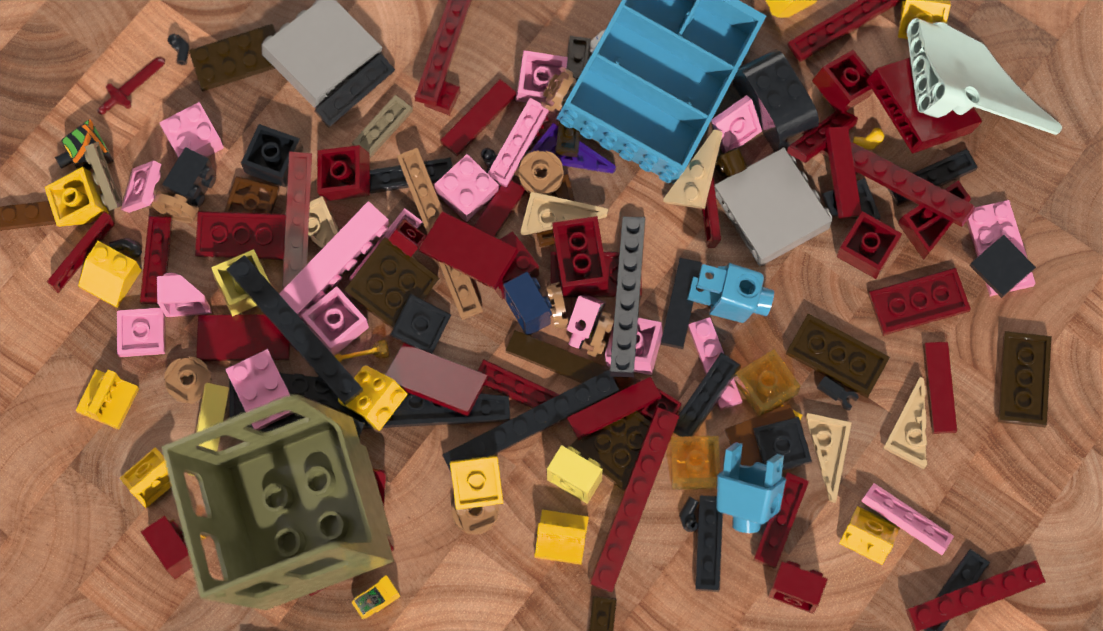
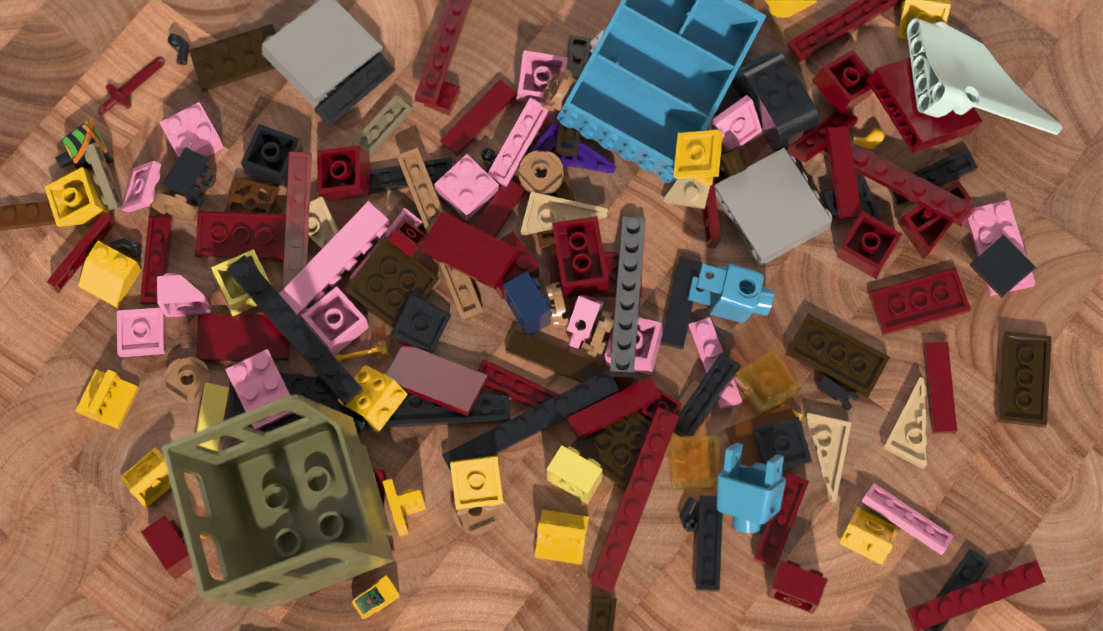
none -> yellow bracket [383,479,426,536]
none -> yellow bracket [673,130,723,185]

